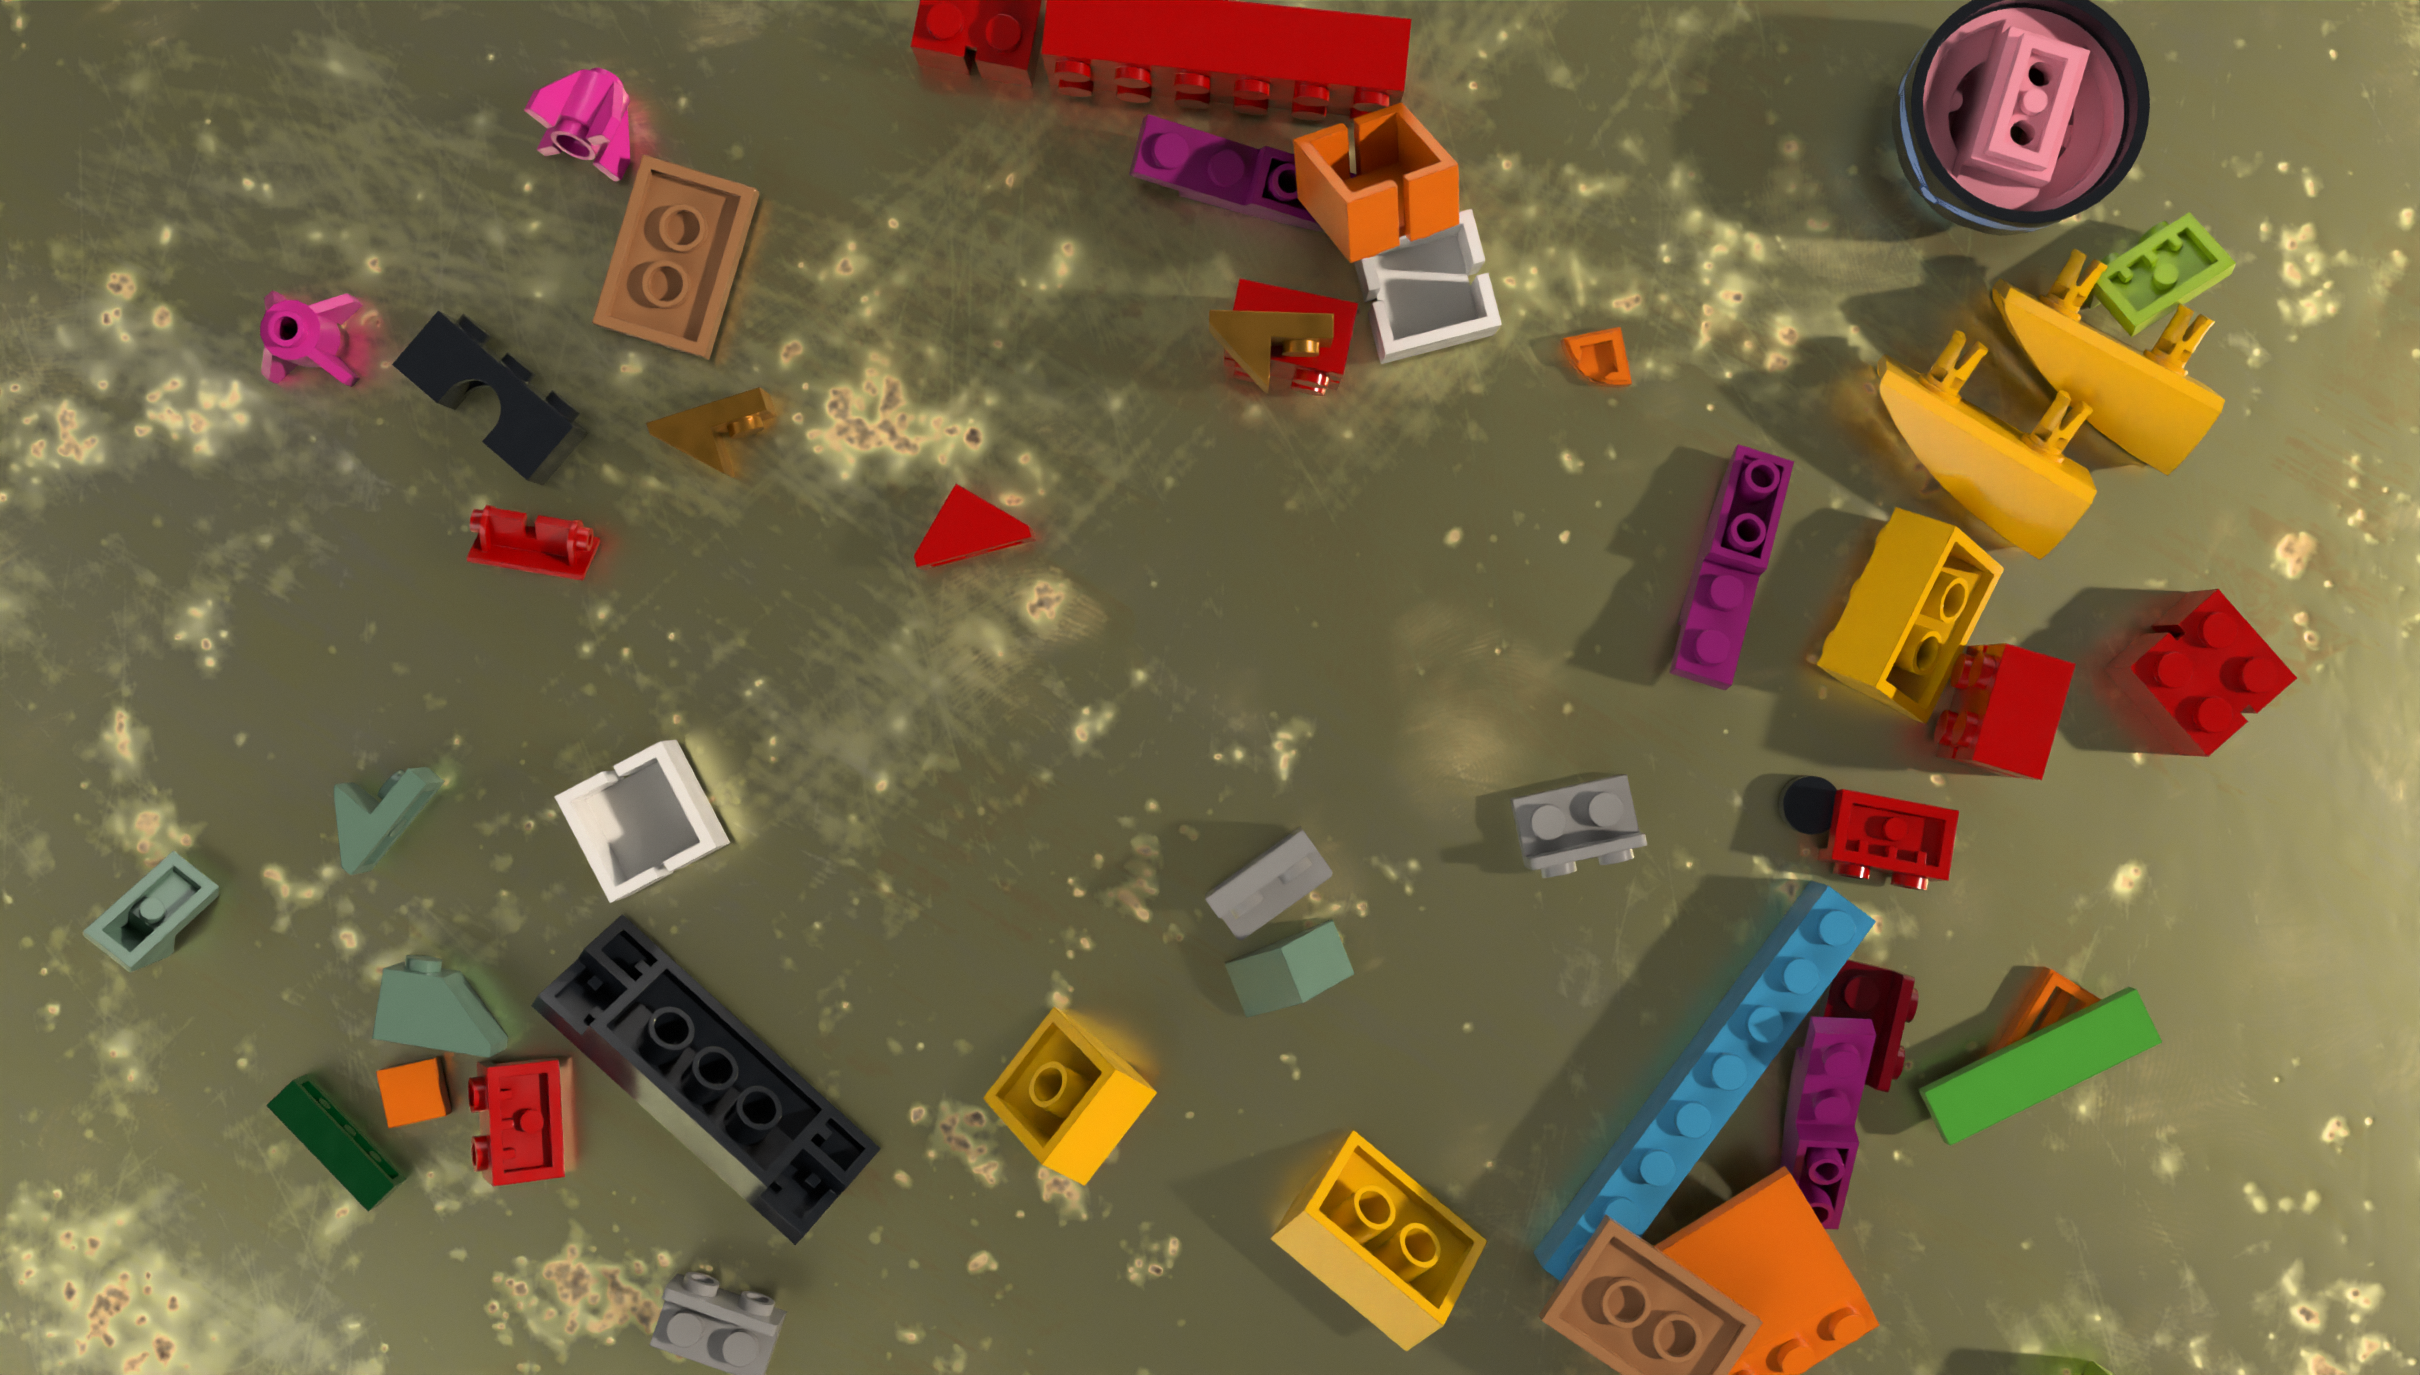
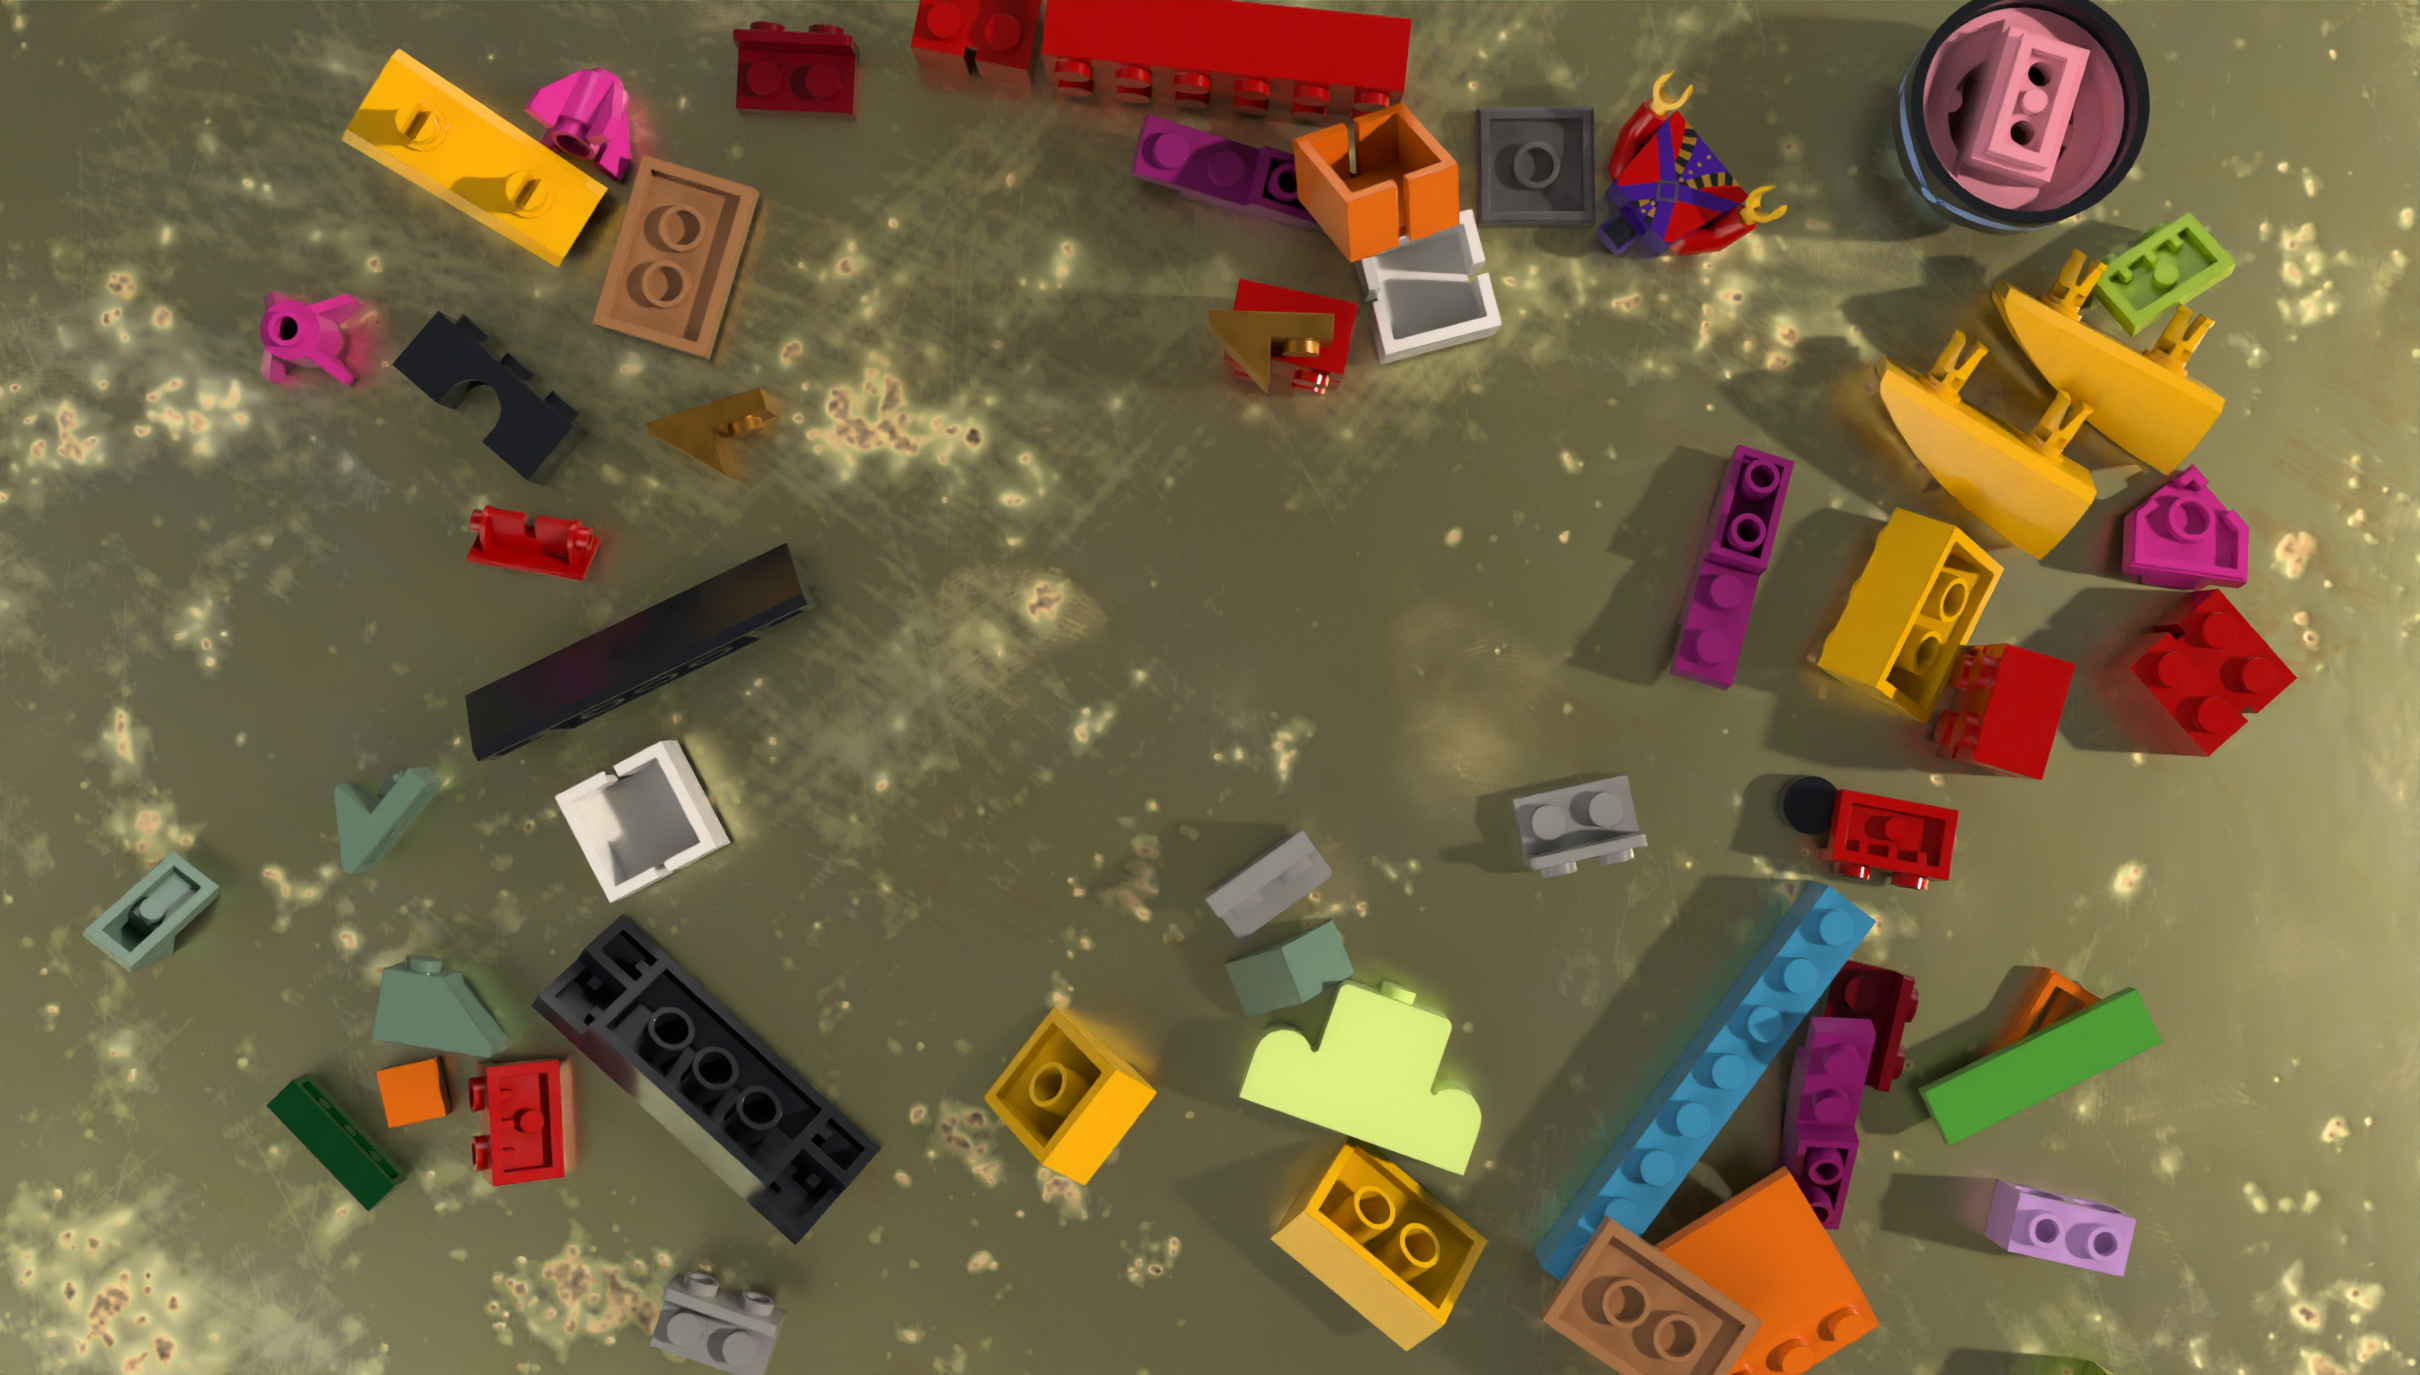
red slope [914,484,1036,570] -> none
orange tile [1560,327,1632,387] -> none
none -> yellow piece [342,48,608,268]
none -> black slope [465,542,817,761]
none -> dark red bracket [733,21,859,119]
none -> yellowish green brick [1238,978,1482,1176]
none -> flat silver tile [1475,107,1595,229]
none -> torso [1596,70,1787,257]
none -> lavender brick [1984,1179,2136,1277]
none -> dark pink plate [2122,464,2249,591]

